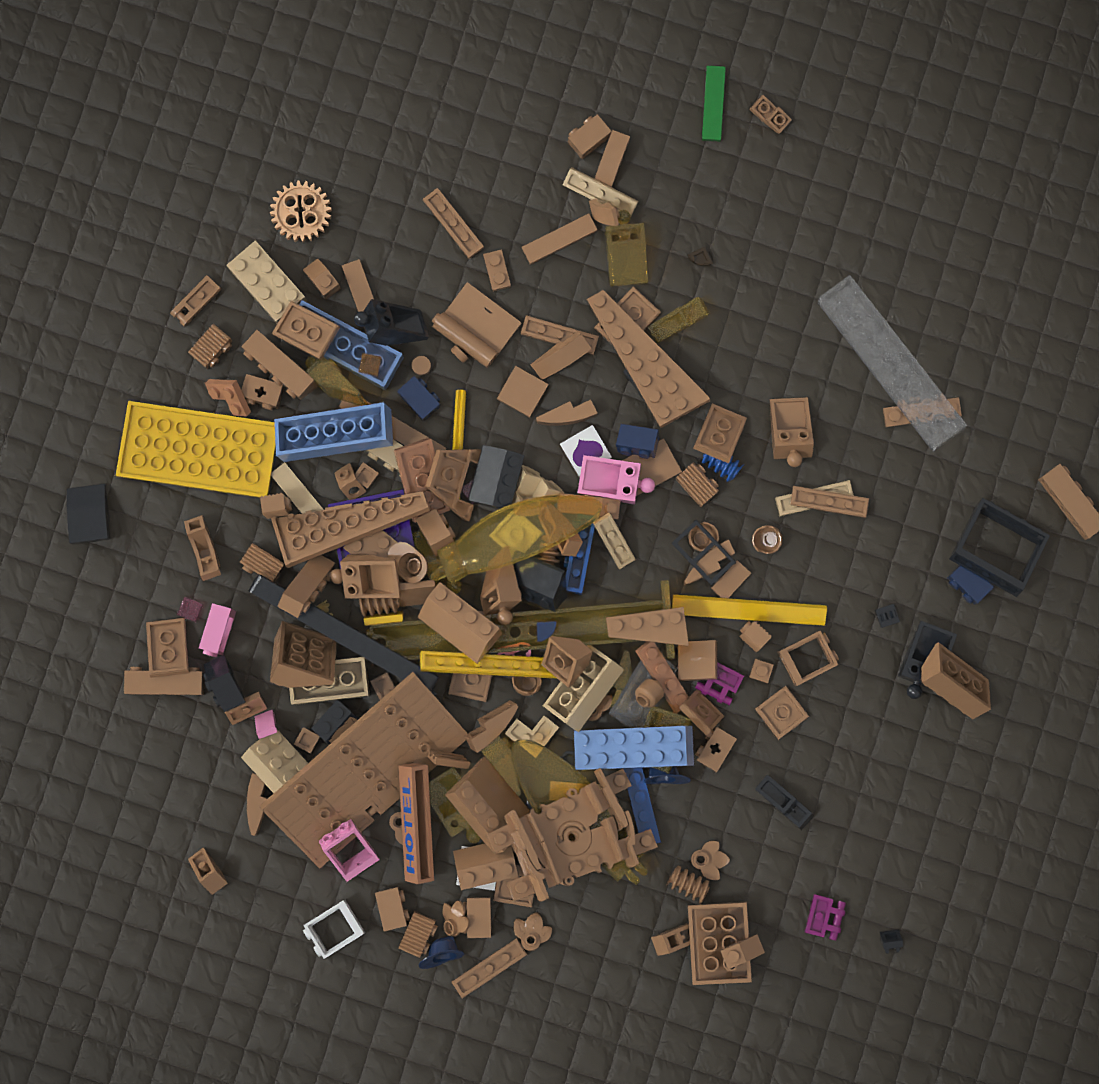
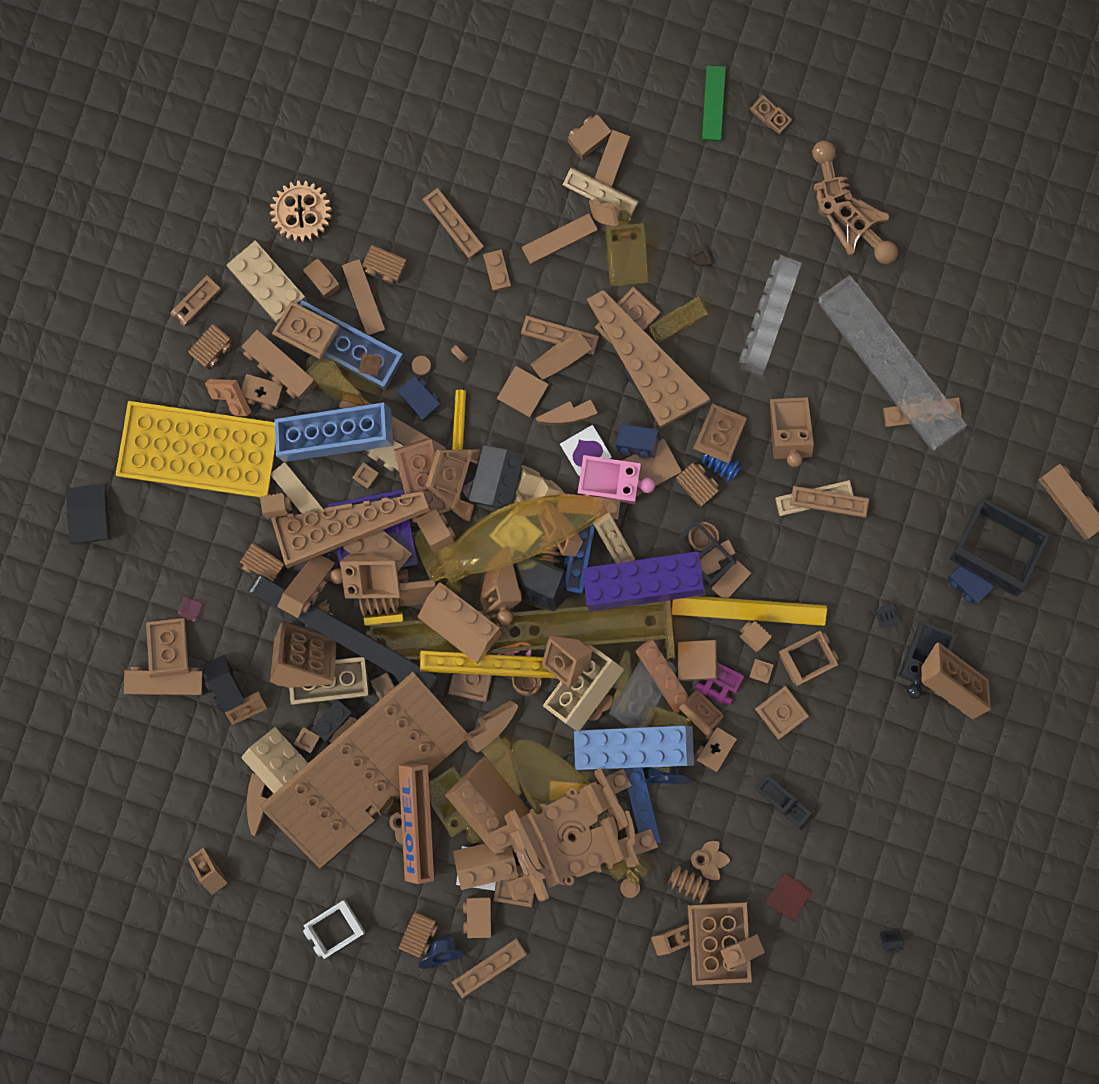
medium nougat arch [184,515,221,581] -> none
bright pink window [199,603,236,658] -> none
bright pink tile [254,710,277,739] -> none
bright pink window [319,819,379,882] -> none
medium nougat bracket [334,463,366,500] -> none
black slope [354,299,429,346] -> none
medium nougat brick [375,887,410,931] -> none
medium nougat piece [388,542,428,583] -> none
medium nougat tile [427,750,471,769] -> none
medium nougat door [432,282,522,368] -> none
medium nougat plate [443,901,469,937] -> none
tan plate [505,716,559,757] -> none
medium nougat plate [514,912,552,951] -> none
dark blue tile [537,621,557,642] -> none
medium nougat wing [606,607,689,646] -> none
medium nougat head [635,679,664,708] -> none
medium nougat hair [752,525,783,554] -> none
magenta plate [804,894,846,941] -> none
none -> medium nougat brick [362,245,407,284]
none -> dark brown tile [379,797,401,817]
none -> dark purple brick [583,551,705,611]
none -> medium nougat plate [620,878,640,898]
none -> clear brick [739,255,802,376]
none -> clear red piece [766,874,811,921]
none -> medium nougat piece [812,141,898,264]

